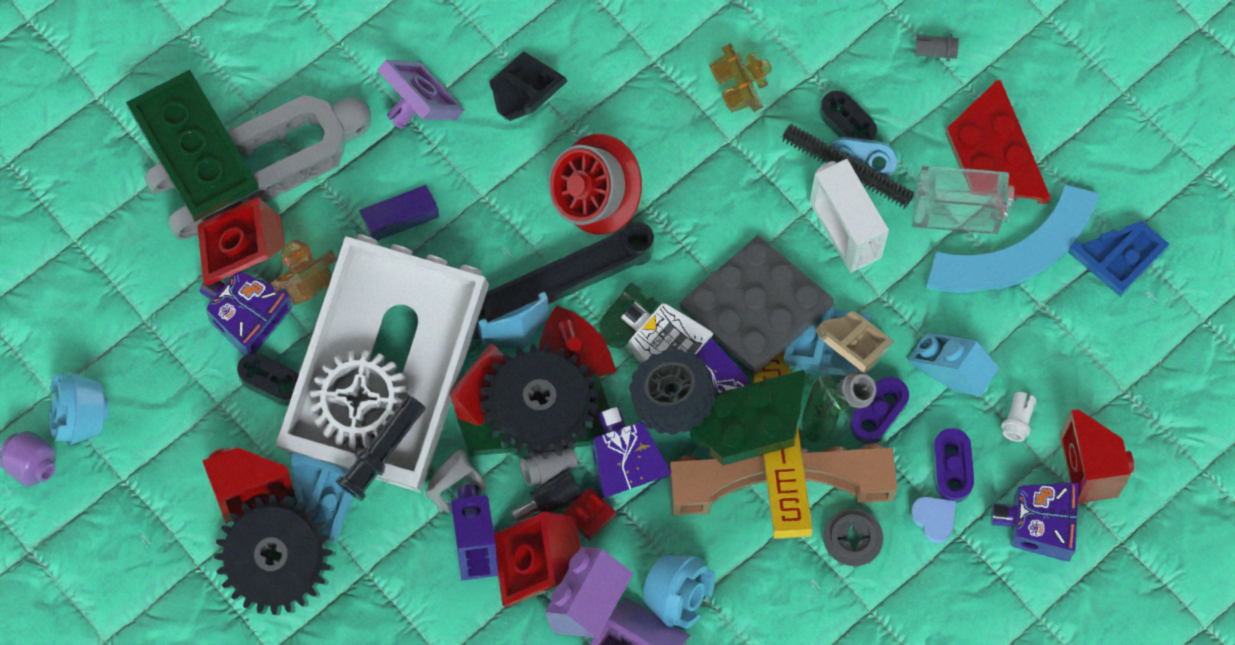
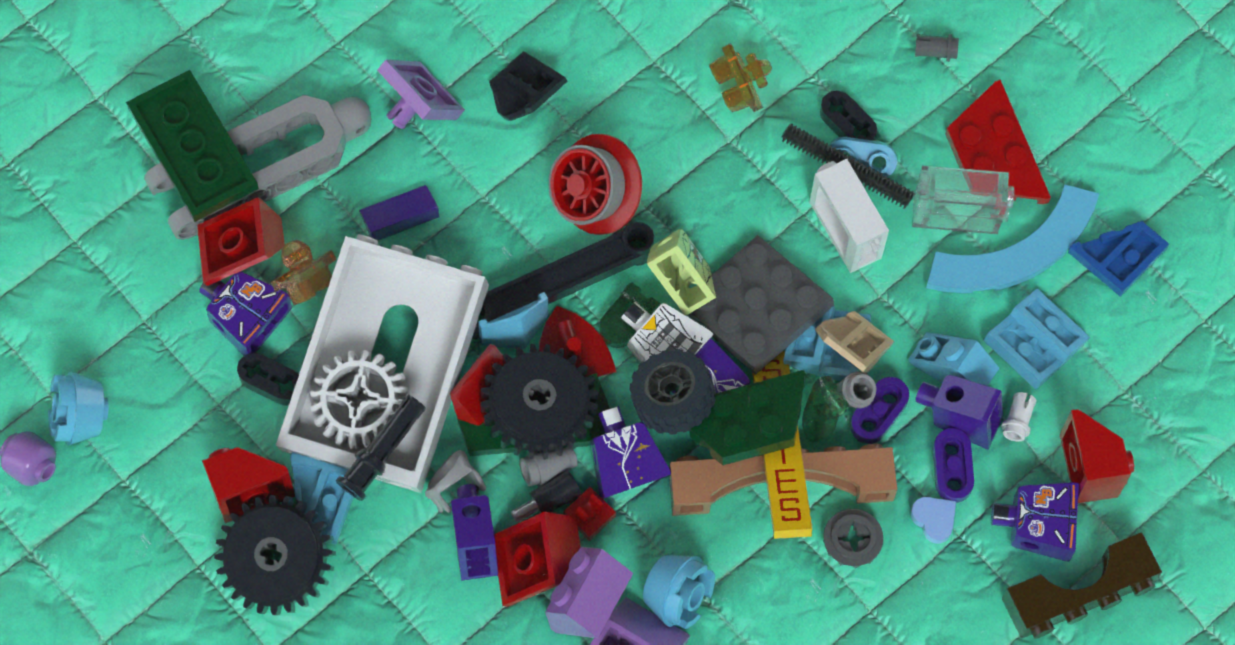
none -> yellowish green torso [647,229,716,316]
none -> dark purple torso [916,375,1003,450]
none -> medium azure slope [983,288,1090,390]
none -> dark brown arch [1002,532,1162,639]

